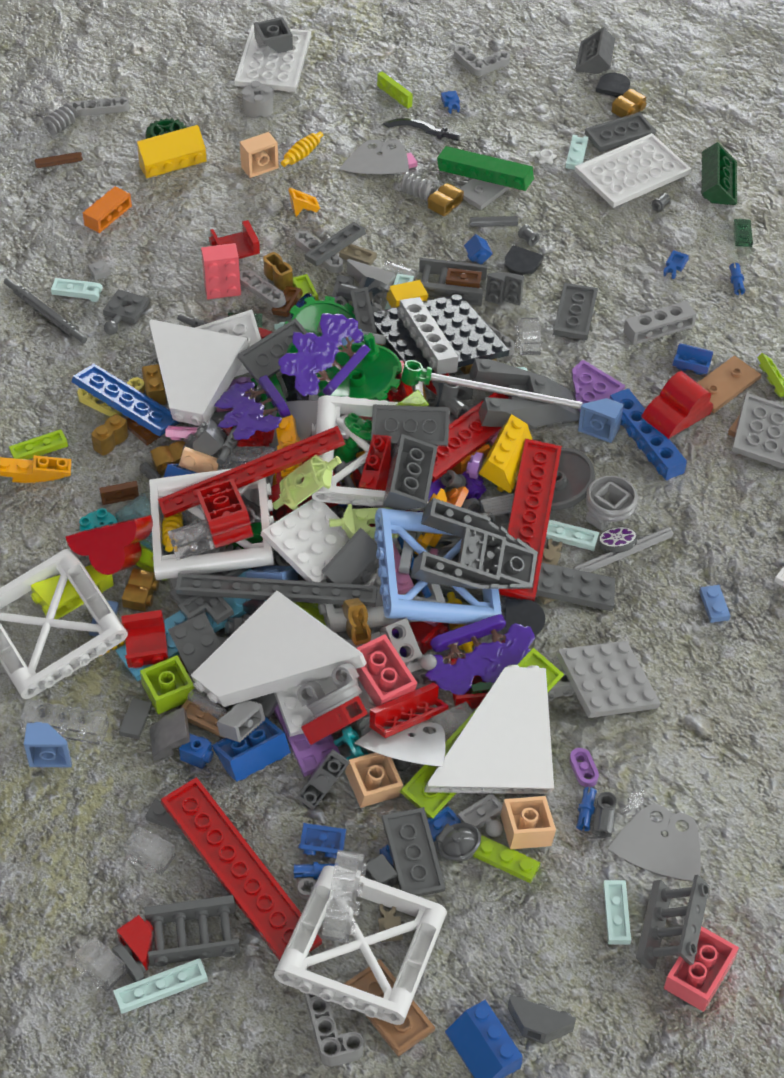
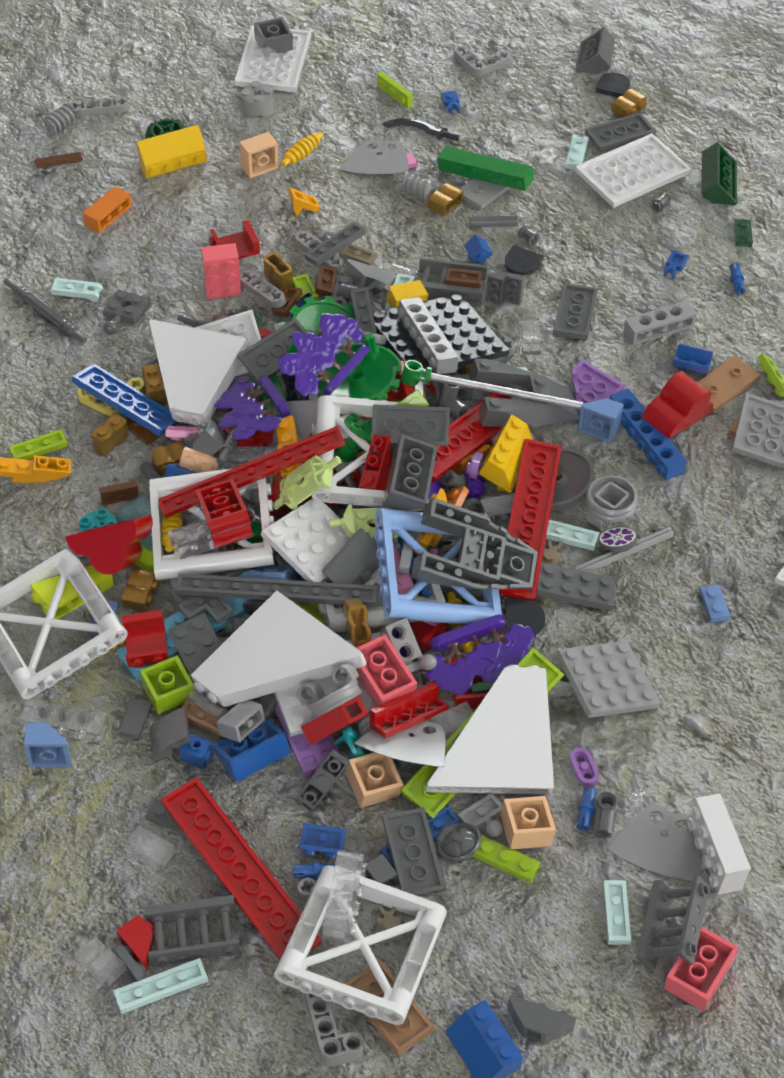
none -> reddish brown plate [315,265,337,296]
none -> white brick [687,794,751,895]

